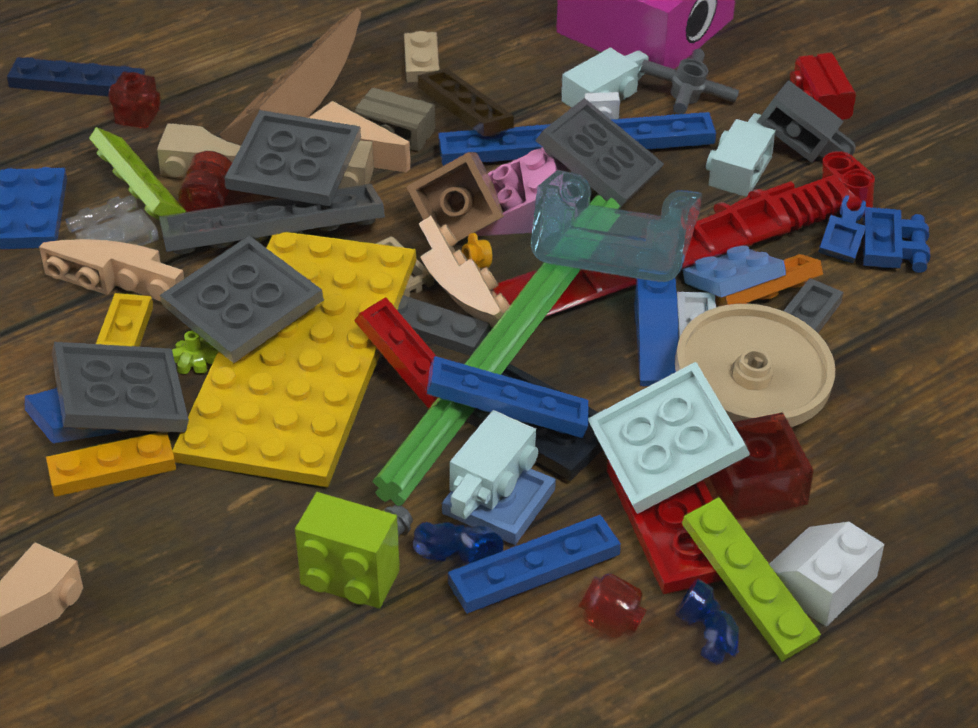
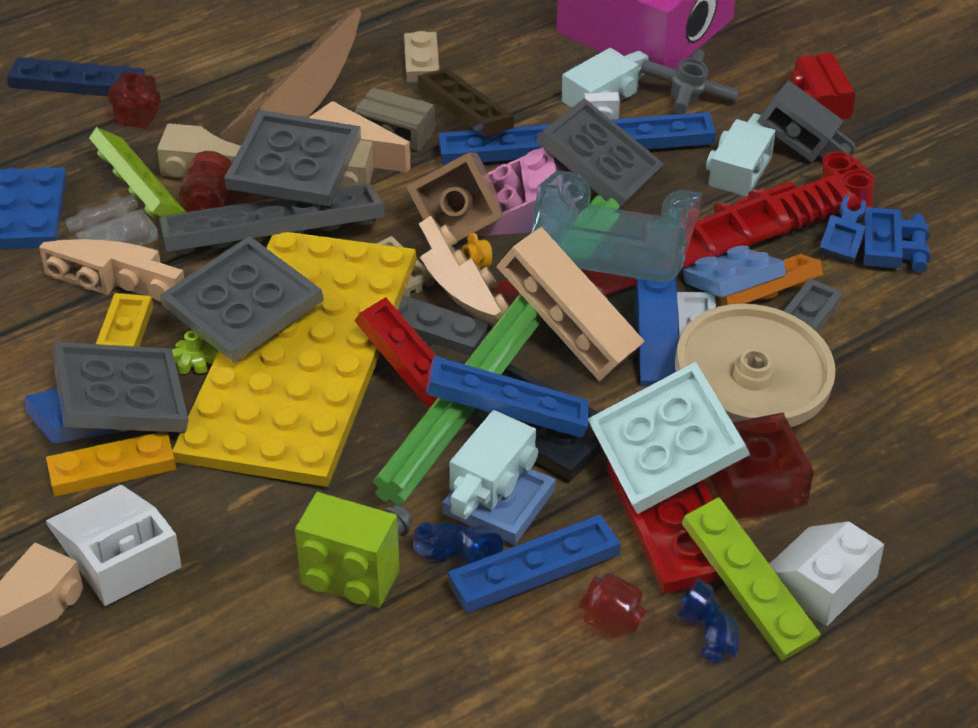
none -> white slope [46,485,182,606]
none -> light nougat brick [496,227,645,382]

